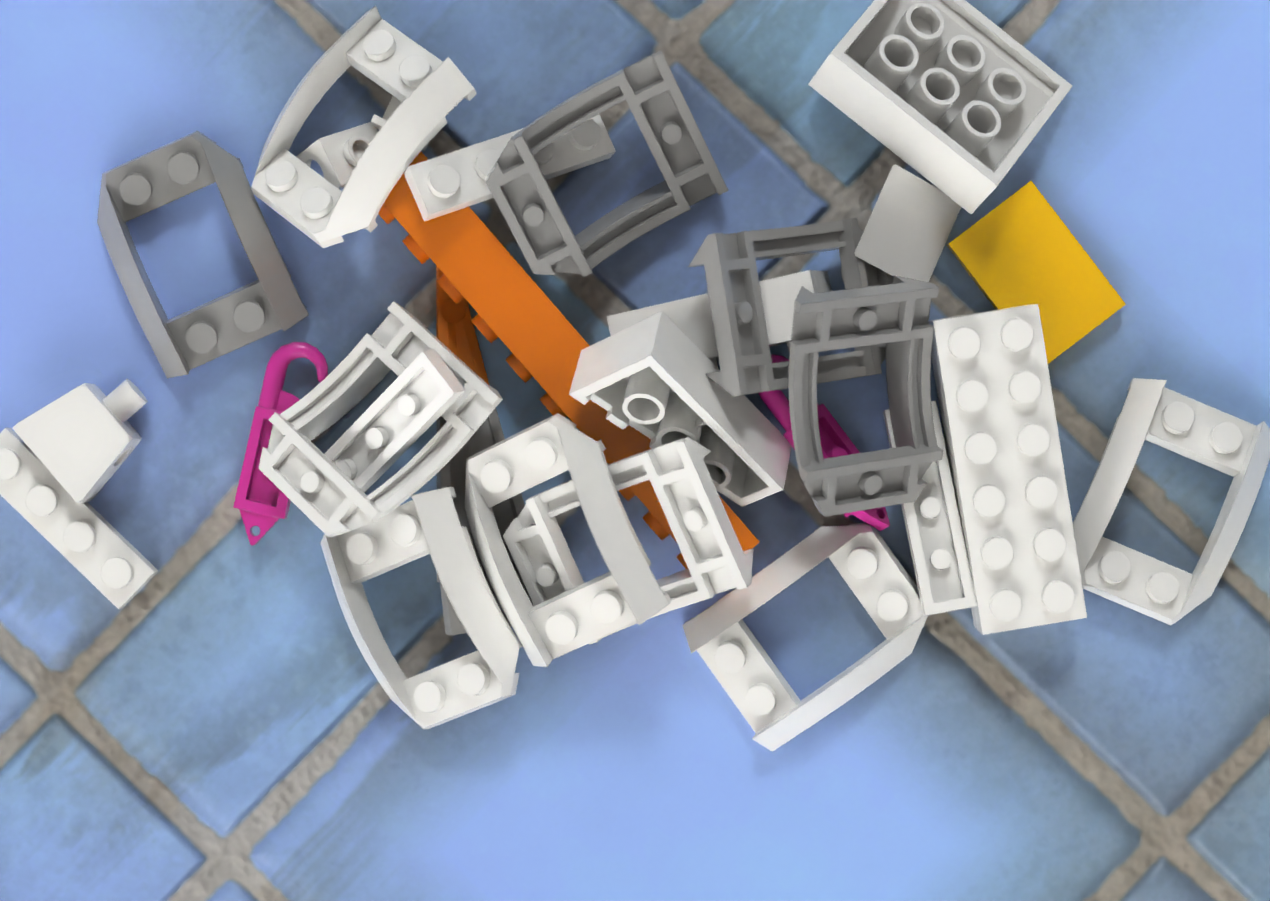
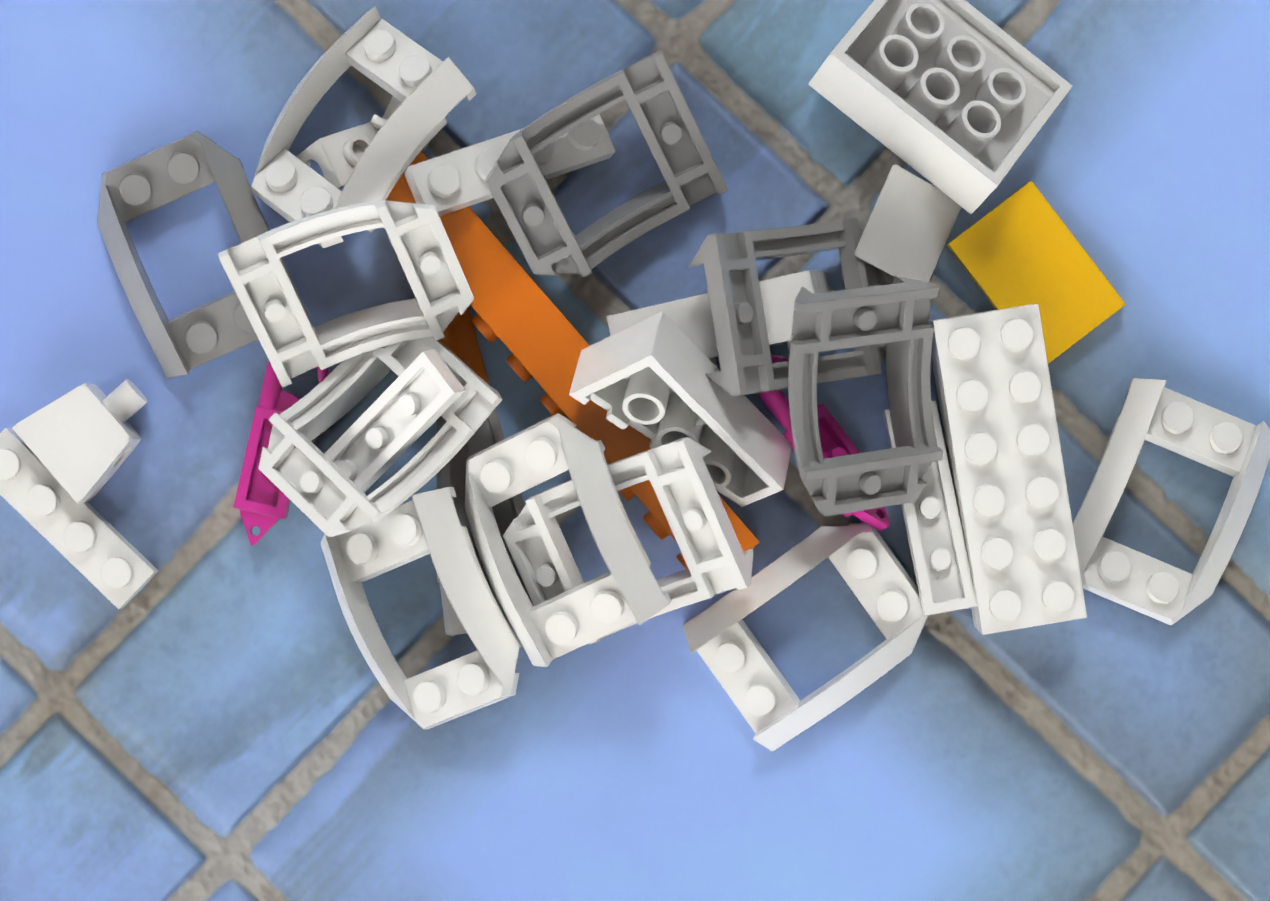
none -> white wedge [217,200,474,388]

